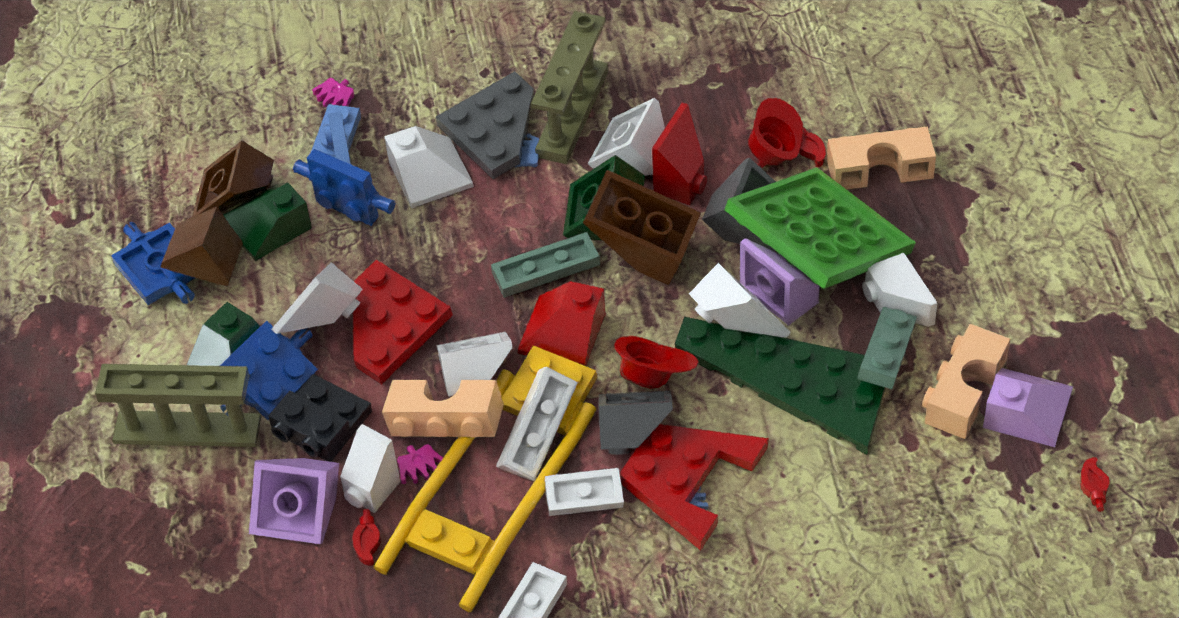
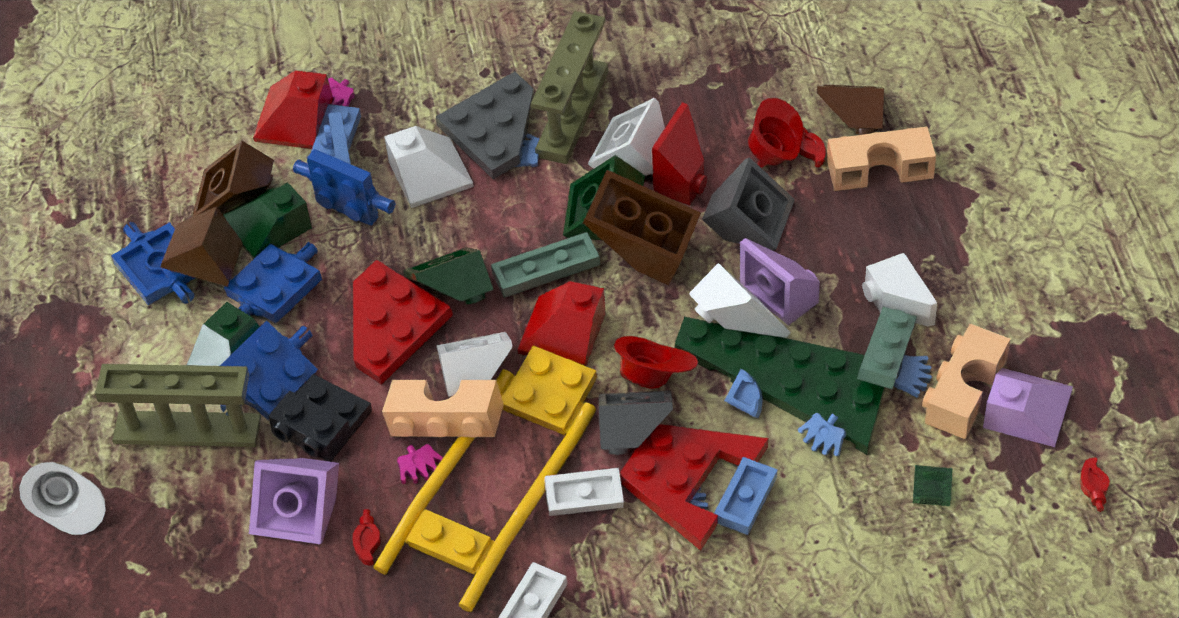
white slope [271,263,363,334] -> none
white slope [340,424,401,513] -> none
white slope [496,366,578,481] -> none
bright green plate [724,167,916,289] -> none
none -> white piece [19,462,106,535]
none -> blue plate [224,242,322,323]
none -> red slope [253,70,333,149]
none -> dark green slope [403,247,493,305]
none -> medium blue plate [714,457,778,535]
none -> medium blue tile [724,369,763,418]
none -> medium blue piece [798,413,846,457]
none -> reddish brown slope [817,84,884,134]
none -> medium blue piece [894,355,932,398]
none -> clear green tile [912,465,953,506]

